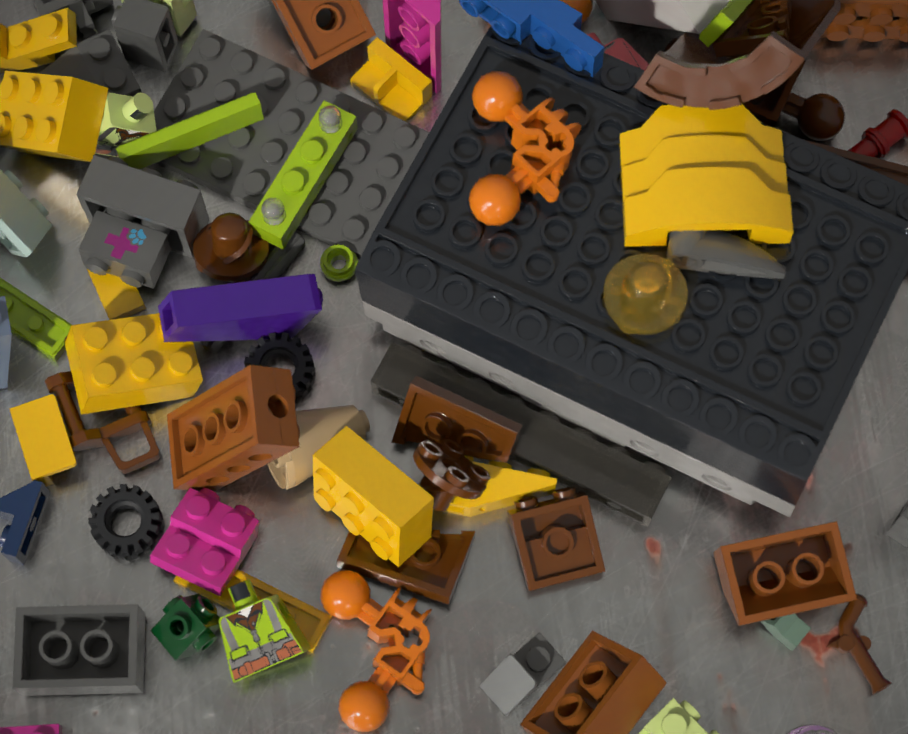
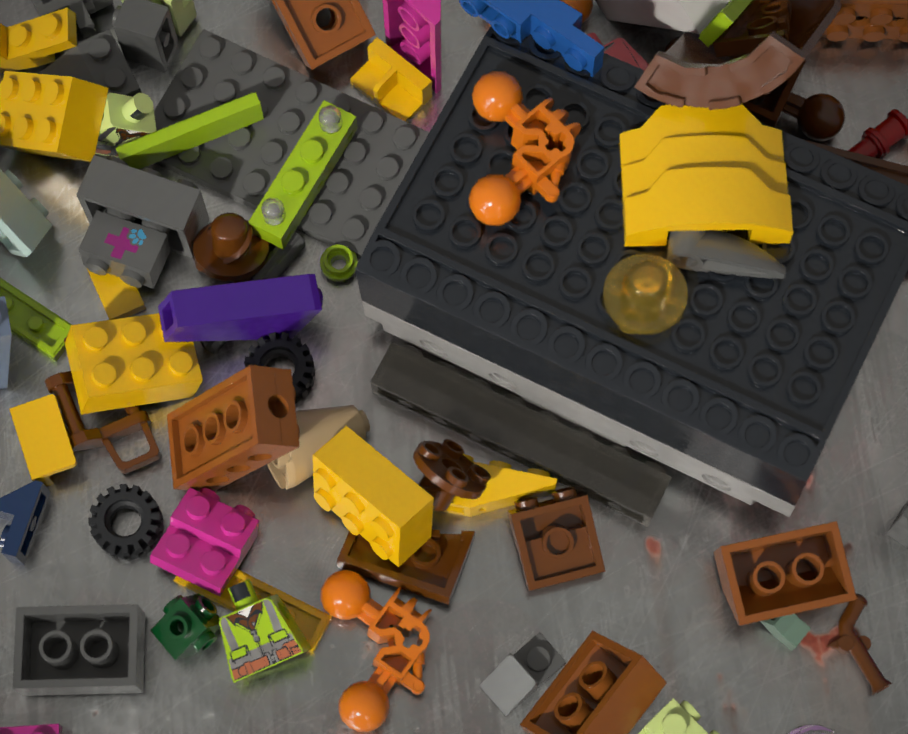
reddish brown wing [391,375,523,463] -> none

